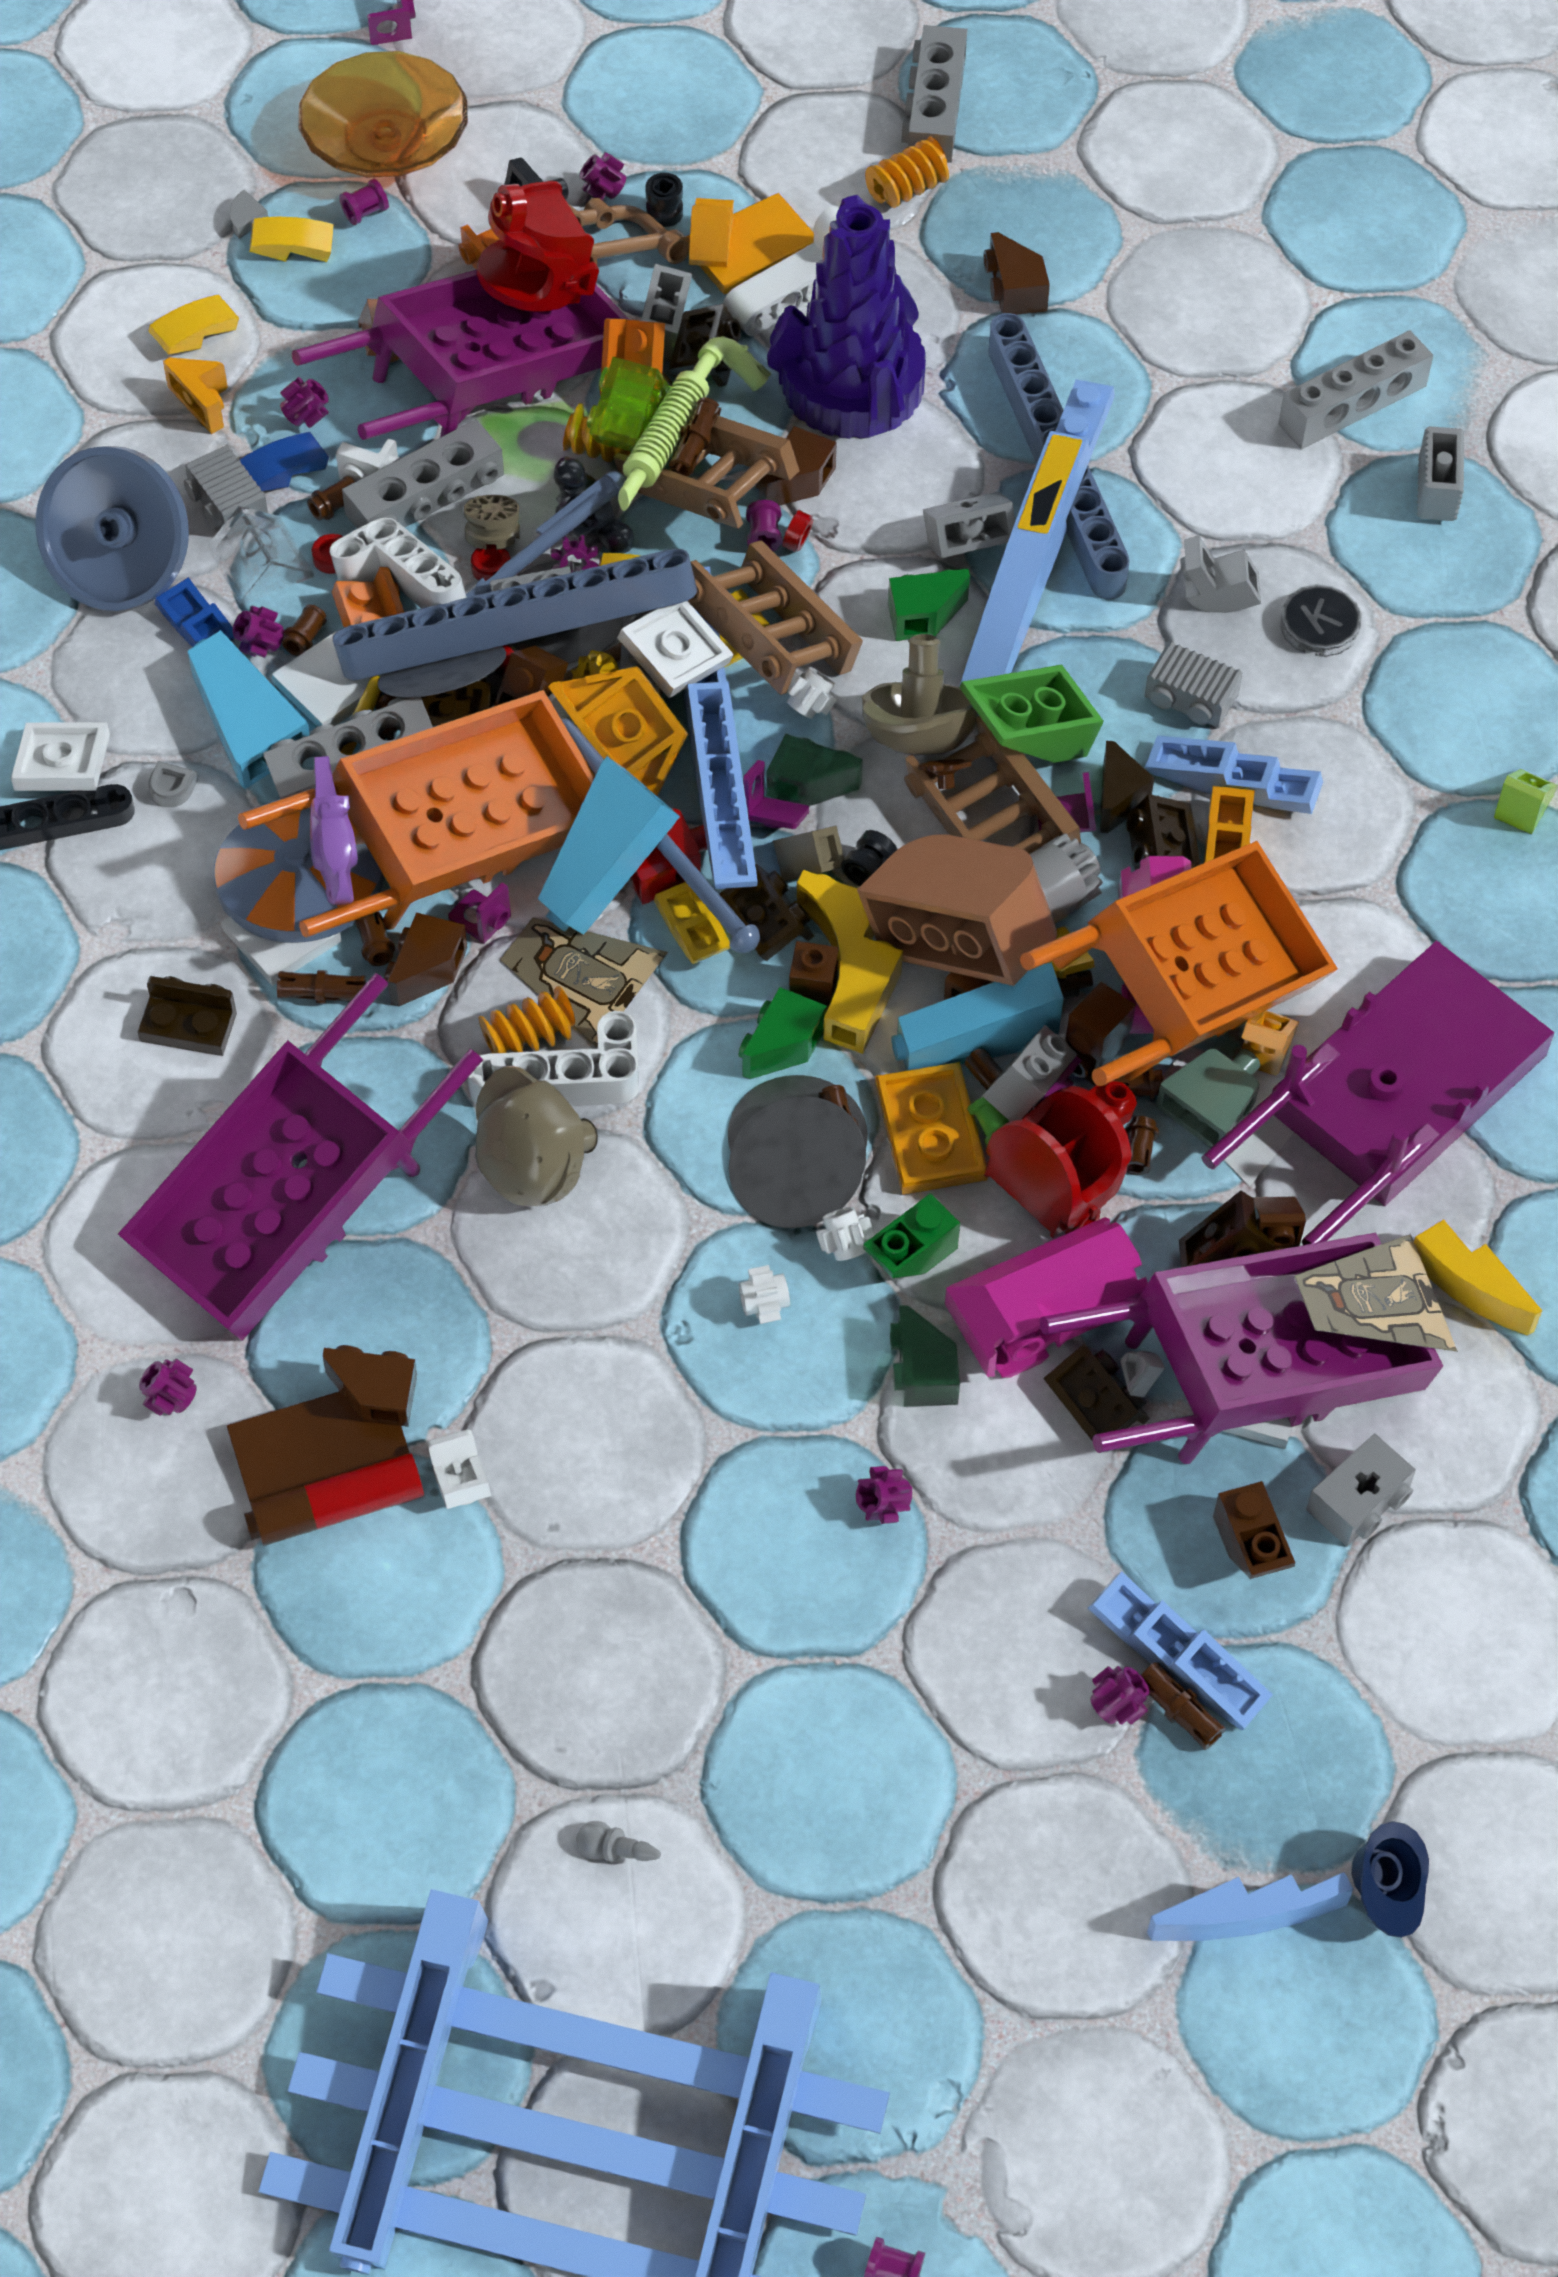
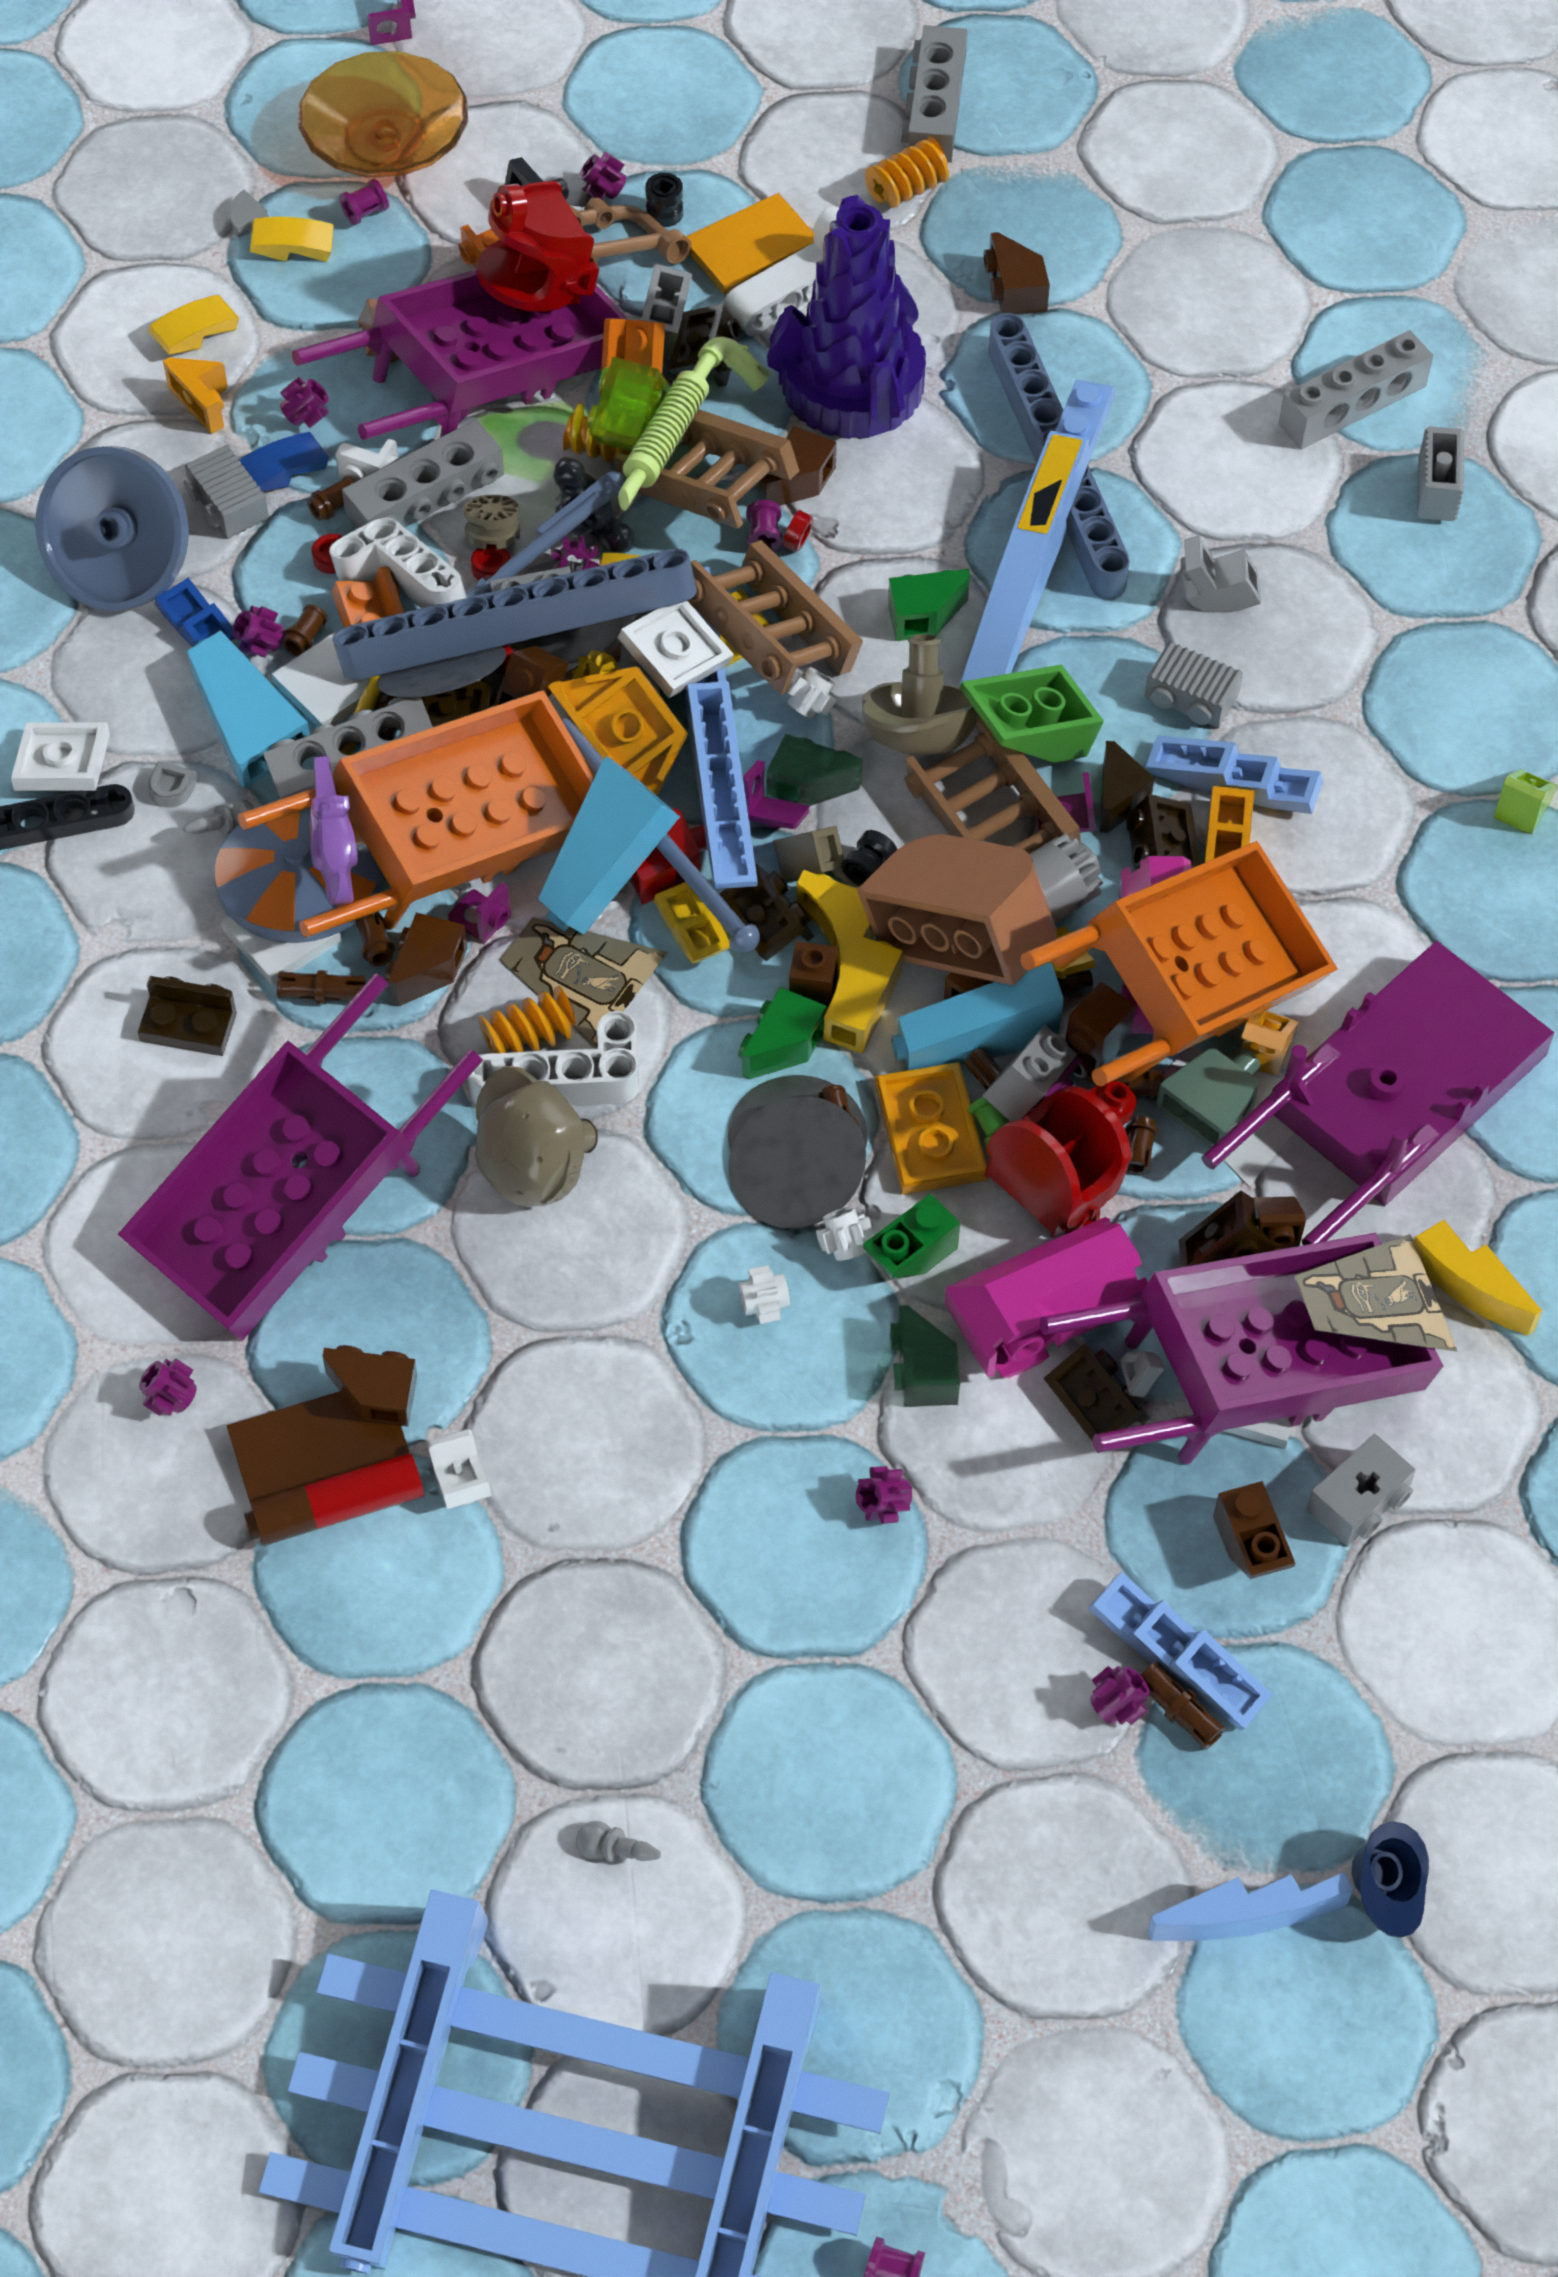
clear slope [207,505,314,606] -> none
reddish brown pin [669,397,722,476] -> none
light orange slope [689,198,734,267] -> none
reddish brown plant [918,759,972,789] -> none
light grey brick [923,492,1015,558] -> none
black tile [1280,584,1362,657] -> none
none -> light grey bar [183,799,254,834]

